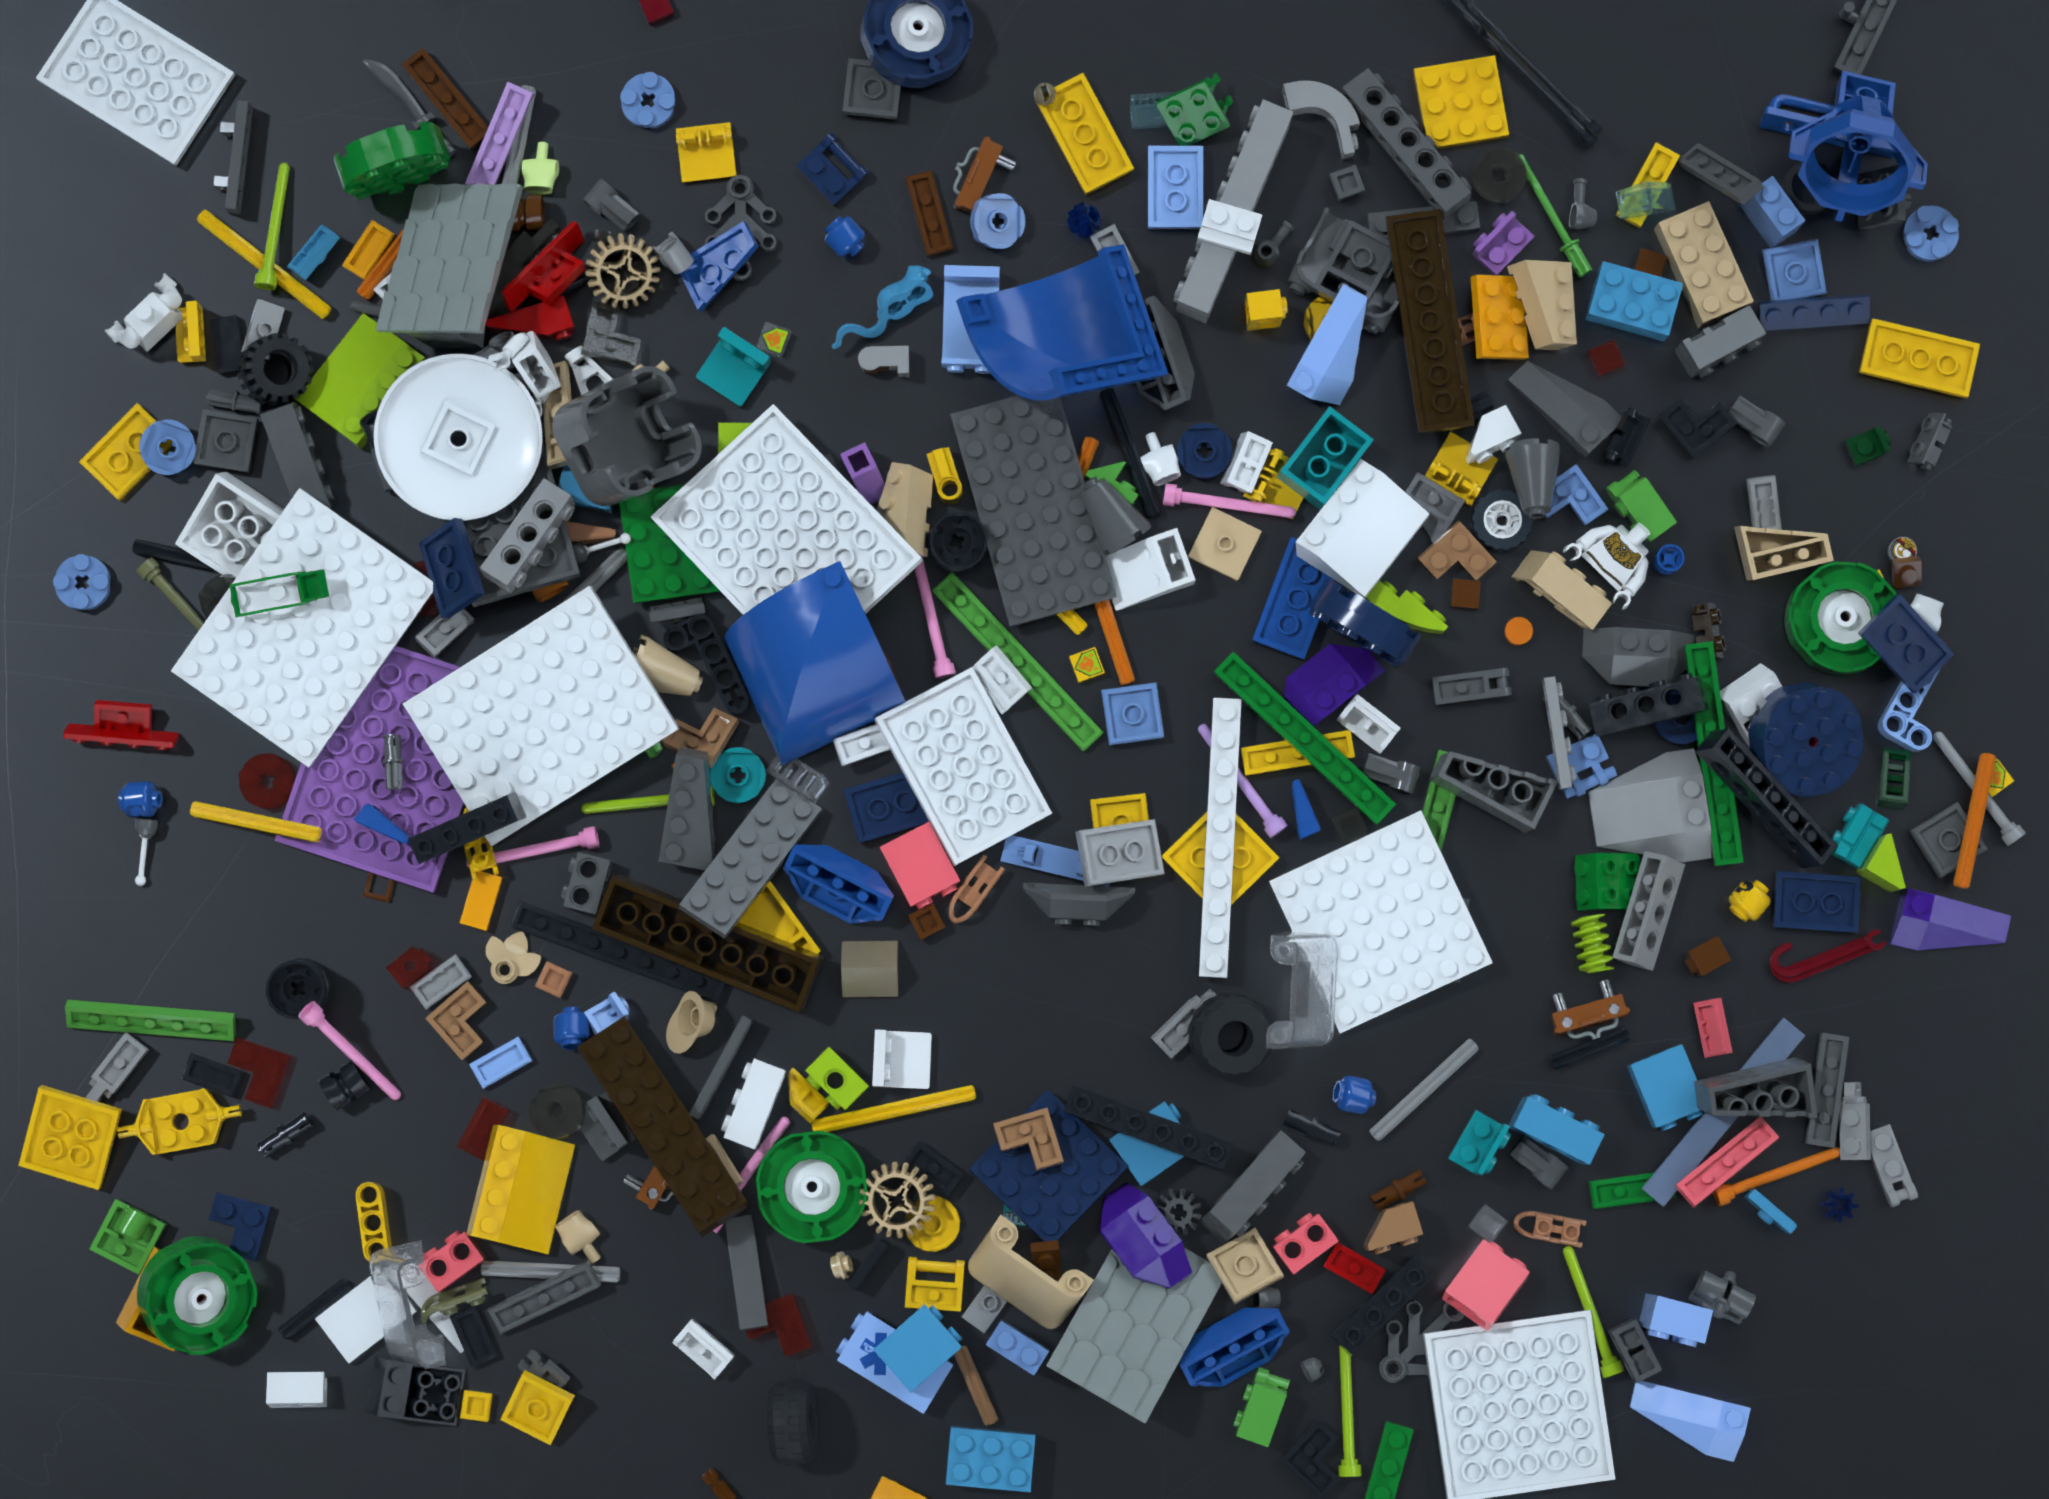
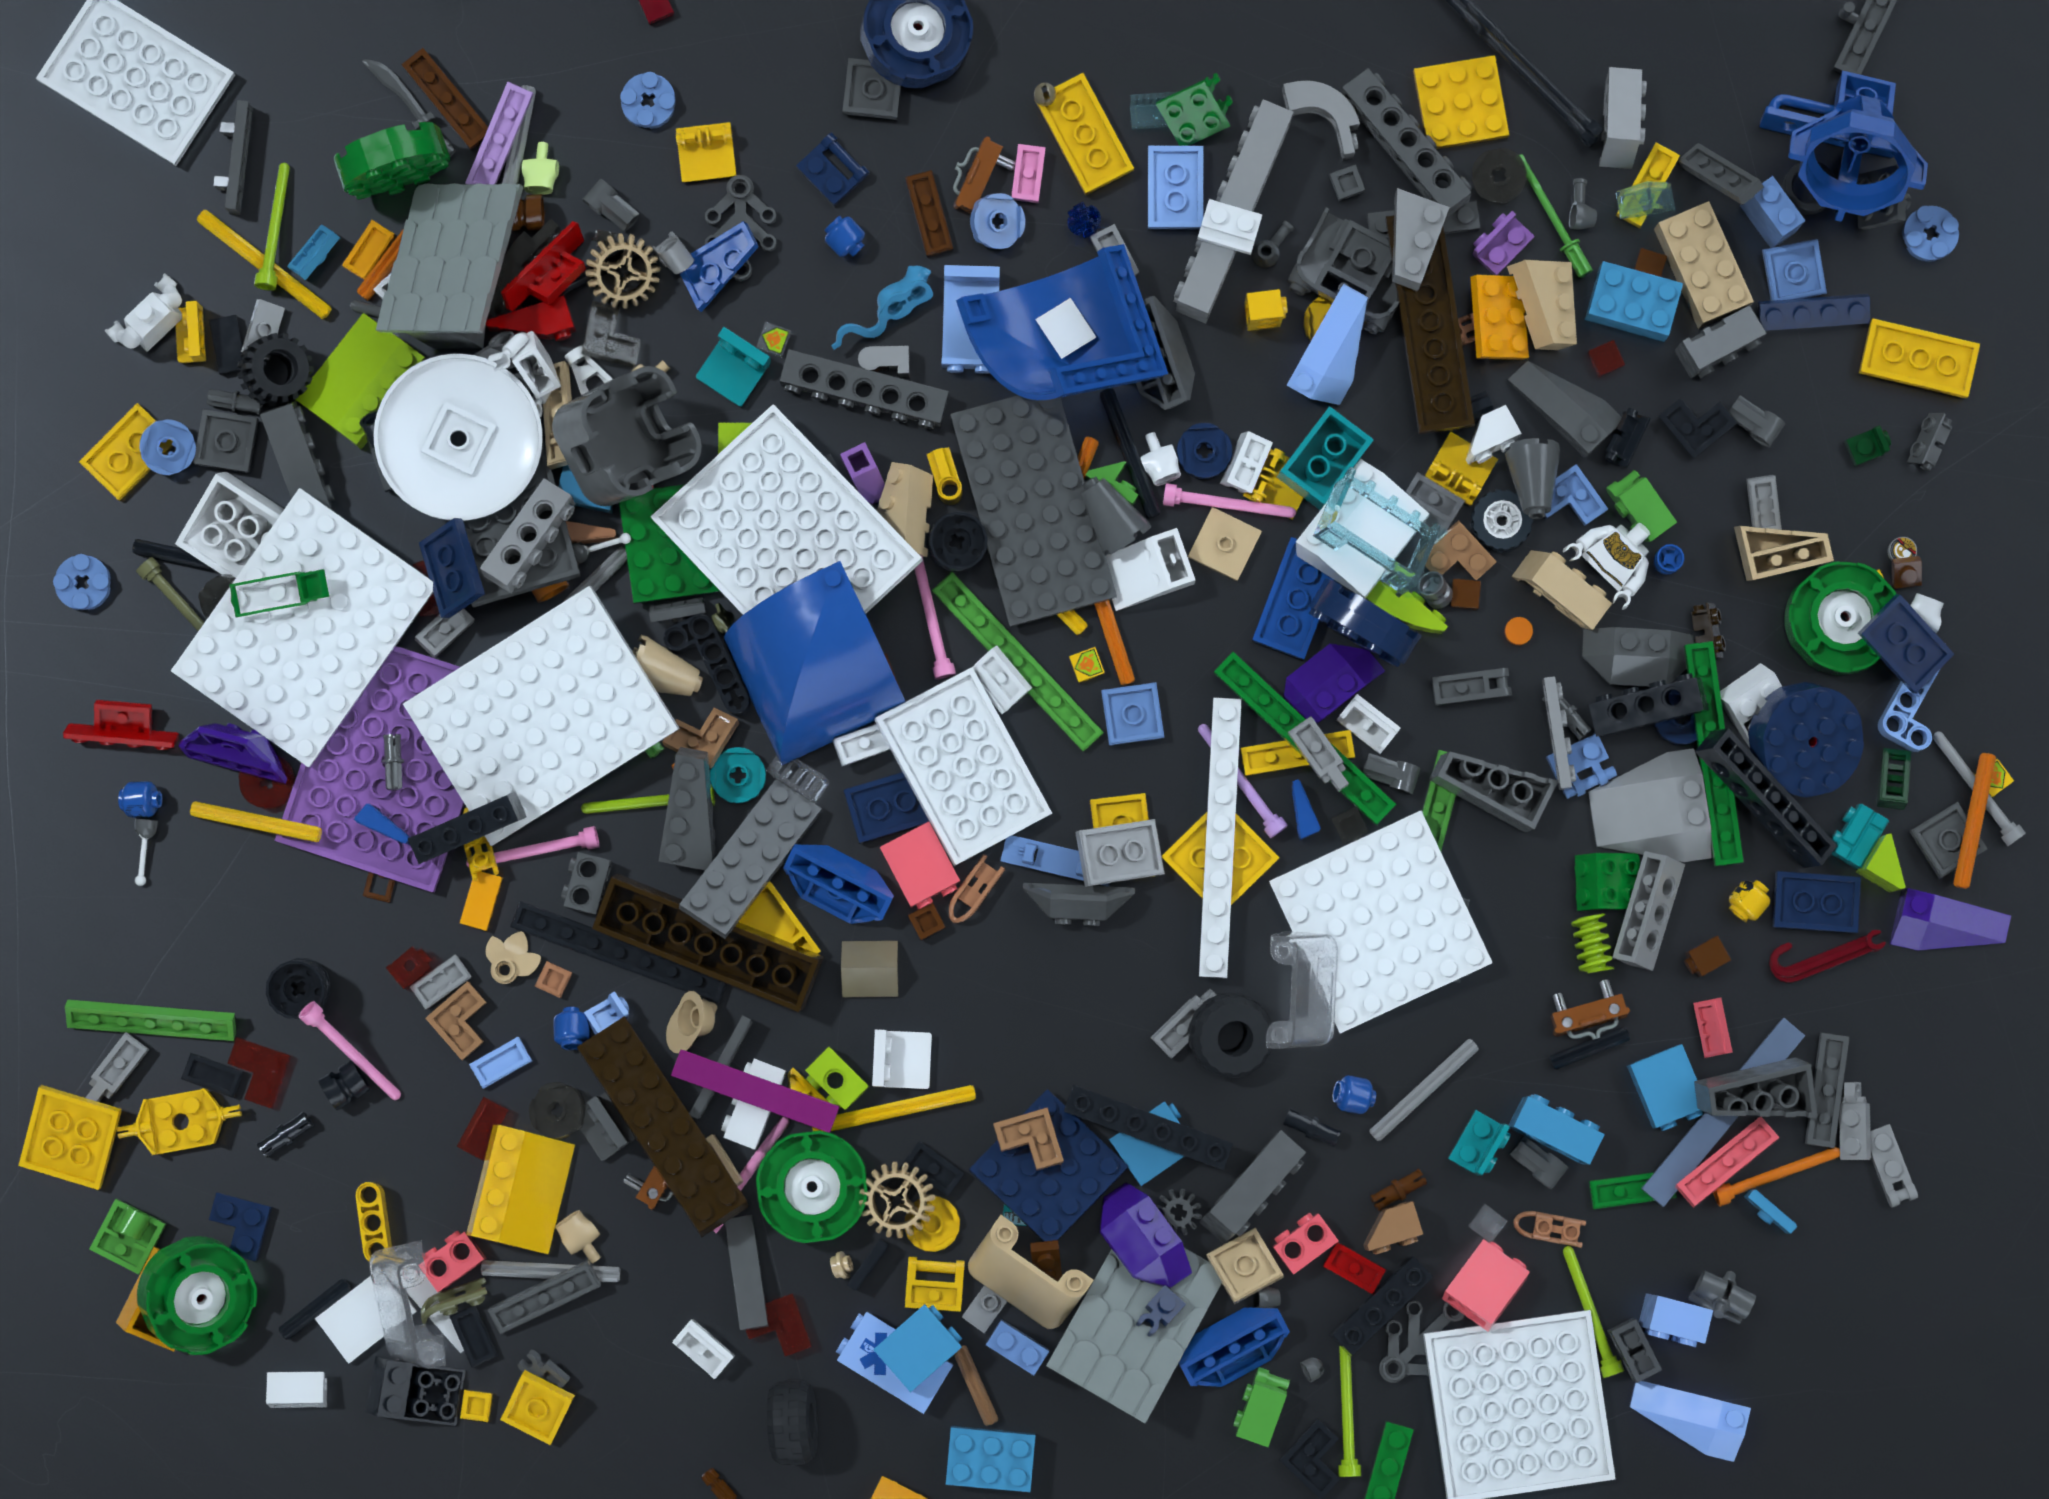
clear blue gear [1821,1187,1858,1223] -> none
none -> dark purple wedge [178,723,287,783]
none -> magenta tile [671,1049,840,1133]
none -> olive plate [712,603,734,634]
none -> dark grey brick [780,349,949,430]
none -> bright pink plate [1011,144,1046,203]
none -> white sticker [1035,298,1096,359]
none -> dark blue plate [1136,1285,1186,1337]
none -> light grey hinge [1288,717,1349,792]
none -> clear light blue hinge [1313,467,1441,595]
none -> light grey wedge [1392,188,1450,291]
none -> flat silver wheel [1418,571,1453,609]
none -> light grey wedge [1599,67,1647,169]

